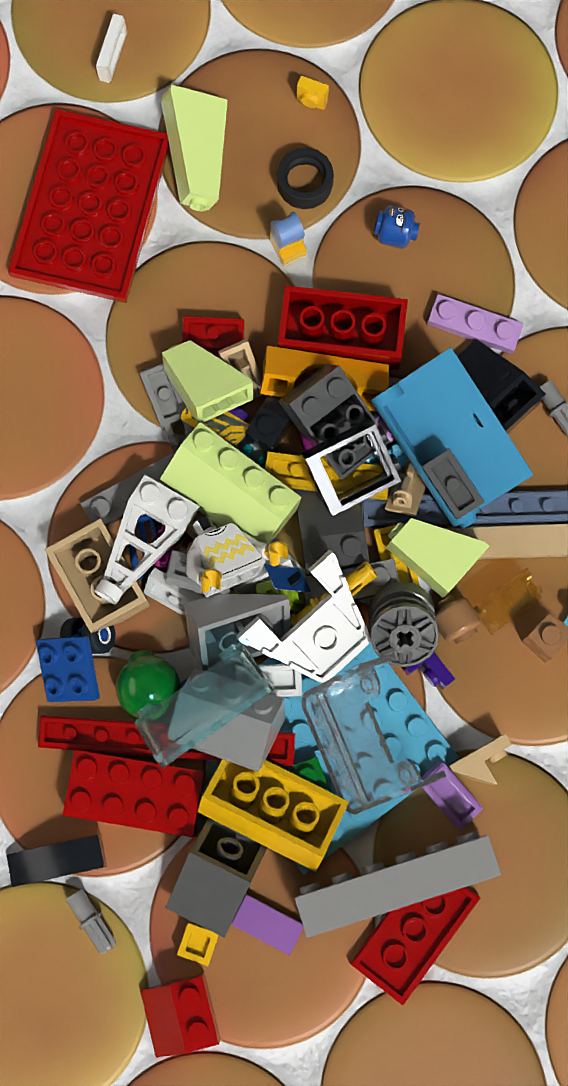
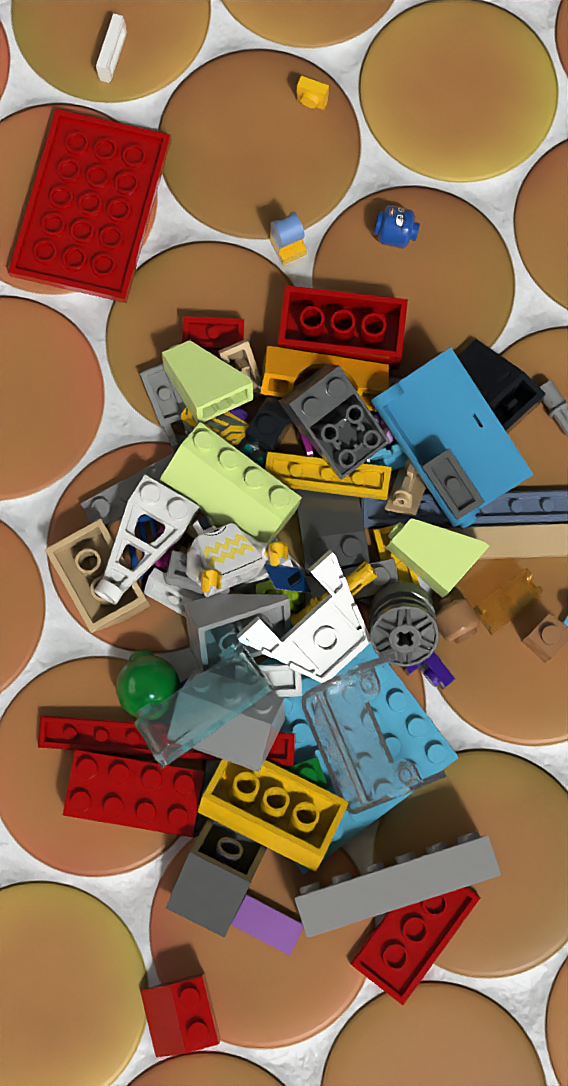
black slope [6,834,107,887] -> none
blue plate [36,617,116,702] -> none
light grey axle [65,889,116,954] -> none
yellowish green slope [161,84,228,211] -> none
yellow plate [177,922,219,966] -> none
black tyre [277,147,334,209] -> none
window [300,420,401,516] -> none
medium lavender tile [416,760,483,831] -> none
lavender plate [427,294,524,355] -> none
tan slope [447,734,512,785] -> none

